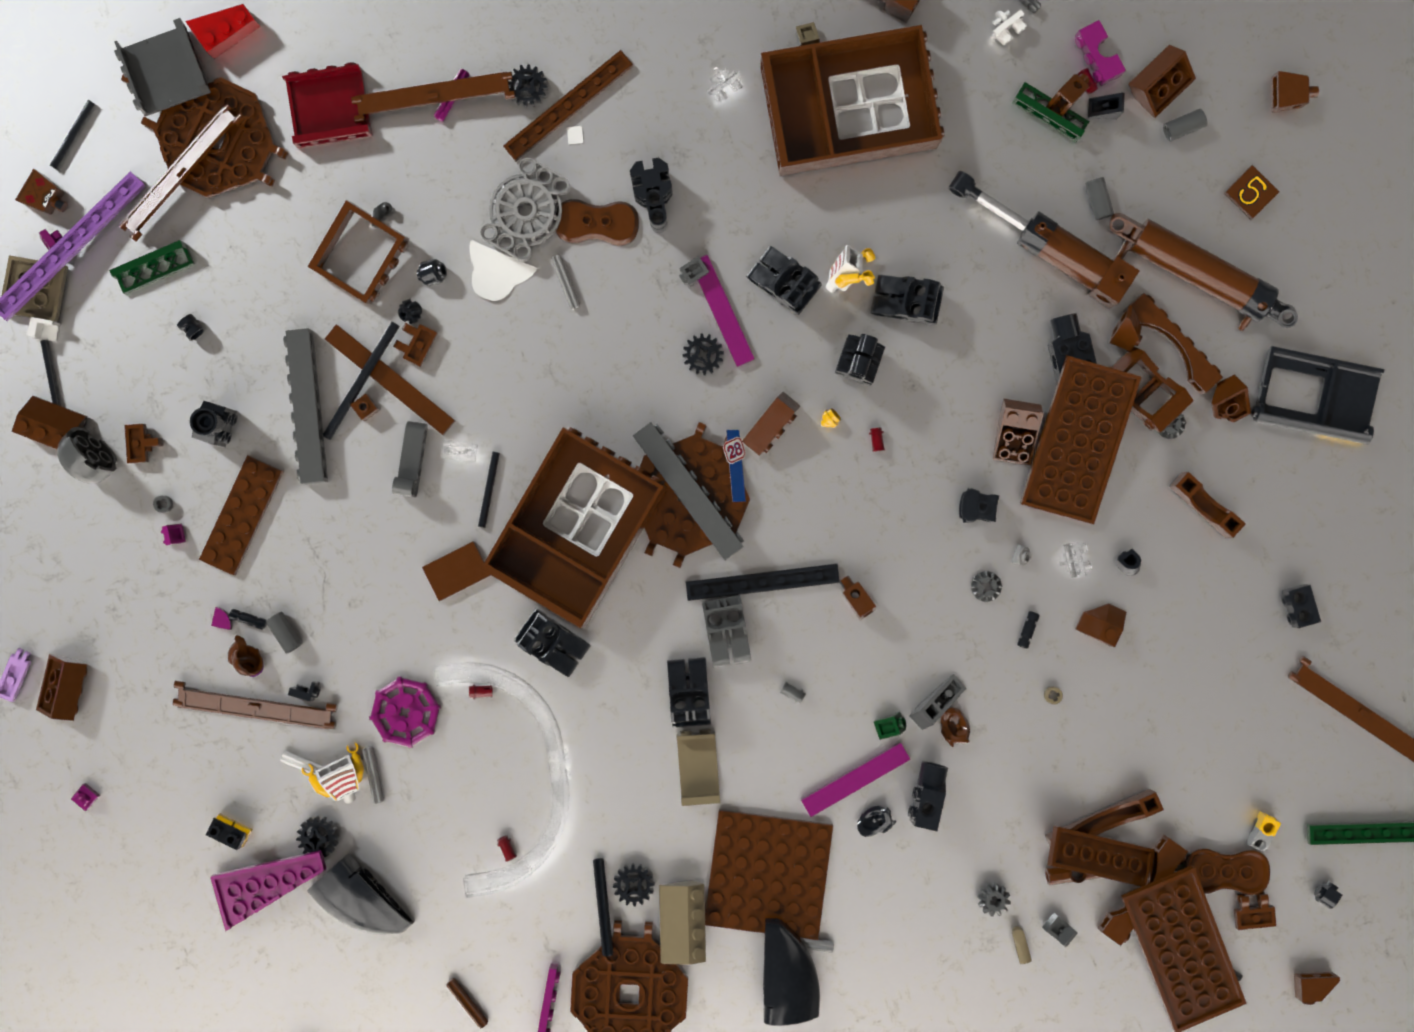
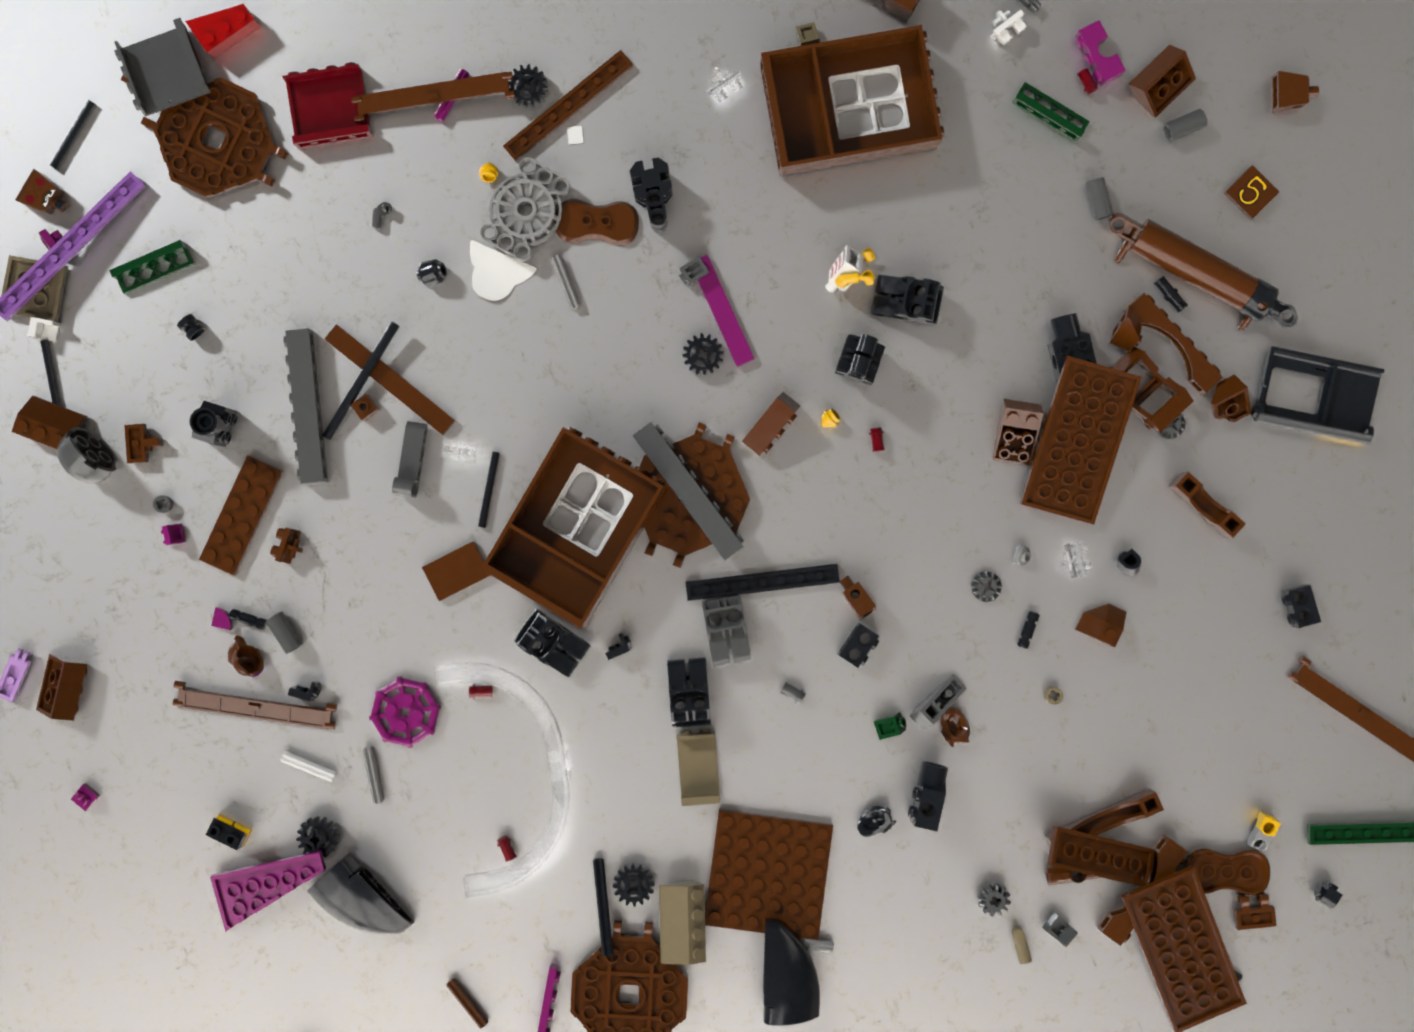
piece [119,104,245,242] -> none
torso [302,742,364,804] -> none
reddish brown window [307,200,410,304] -> none
reddish brown plate [393,323,438,367] -> none
black gear [398,299,422,324] -> none
blue sticker [723,430,746,502] -> none
black connector [746,246,822,315] -> none
magenta tile [801,743,910,817] -> none
reddish brown piece [948,171,1140,309] -> none
black piece [959,488,999,523] -> none
reddish brown torso [1046,74,1089,117] -> none
black slope [1088,92,1125,120] -> none
reddish brown slope [1294,972,1340,1005] -> none
none -> reddish brown hips [270,528,303,564]
none -> yellow plate [479,162,498,183]
none -> black bracket [605,633,632,660]
none -> black brick [837,622,879,668]
none -> black pin [1154,276,1188,313]

